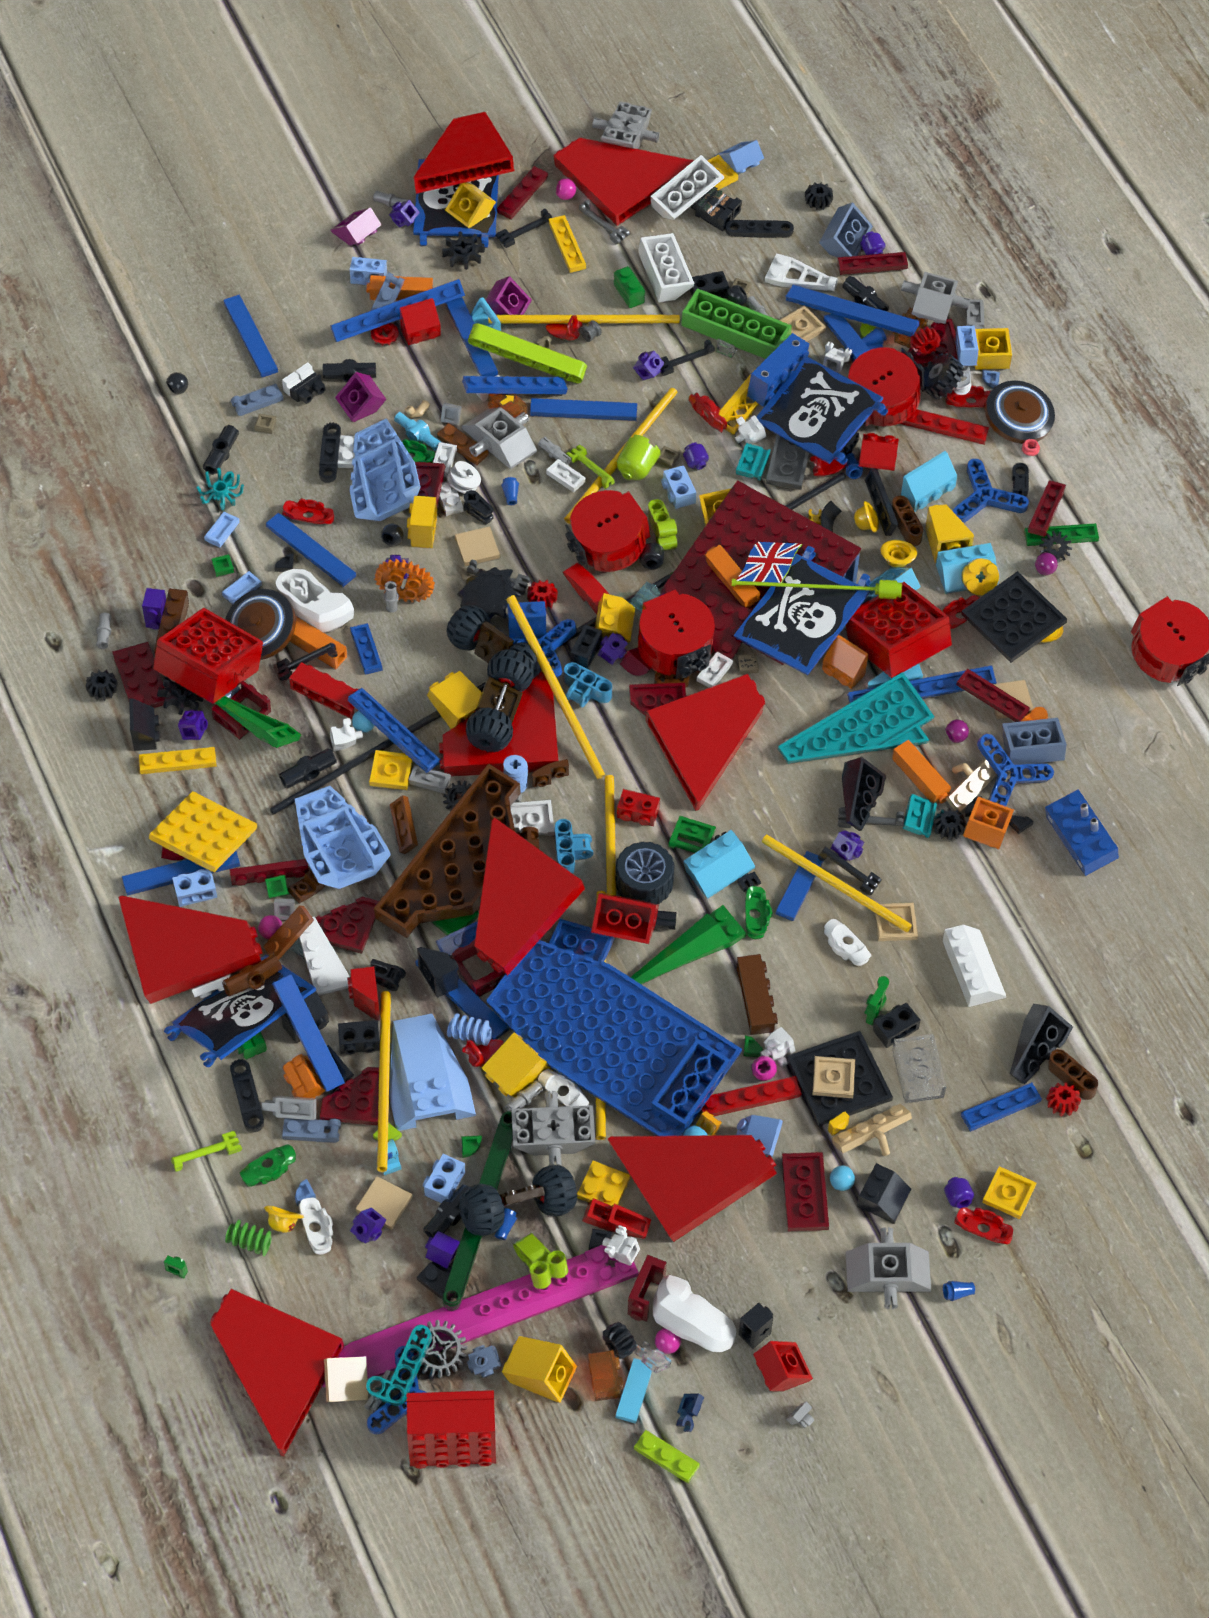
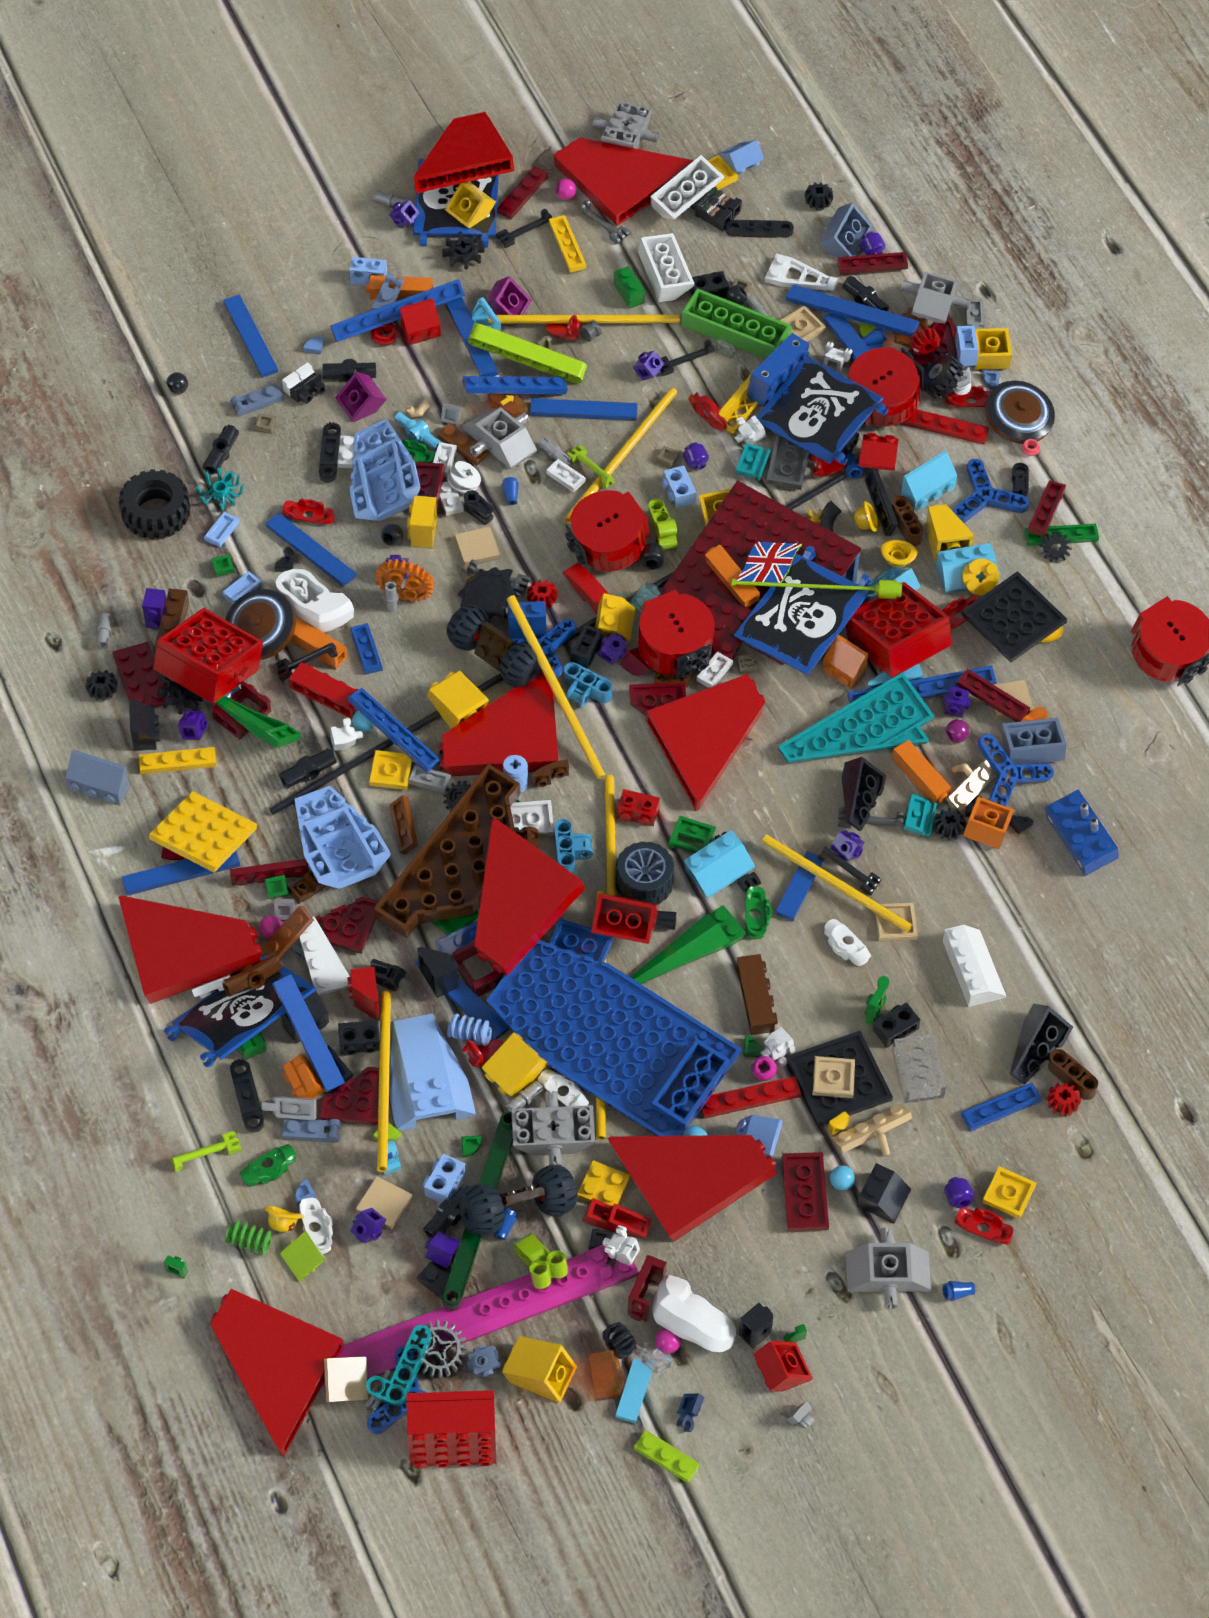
light blue brick [172,869,217,907] -> none
slope [331,207,381,246] -> none
black plate [466,650,534,752] -> none
lime cylinder [617,434,661,481] -> none
light orange tile [696,1111,722,1135] -> none
magenta piece [1035,553,1058,576] -> none
none -> sand blue slope [66,750,130,805]
none -> black tyre [119,469,190,540]
none -> lime piece [280,1231,326,1282]
none -> medium blue tile [303,337,324,354]
none -> green tile [783,1324,807,1342]
none -> dark purple brick [943,686,971,718]

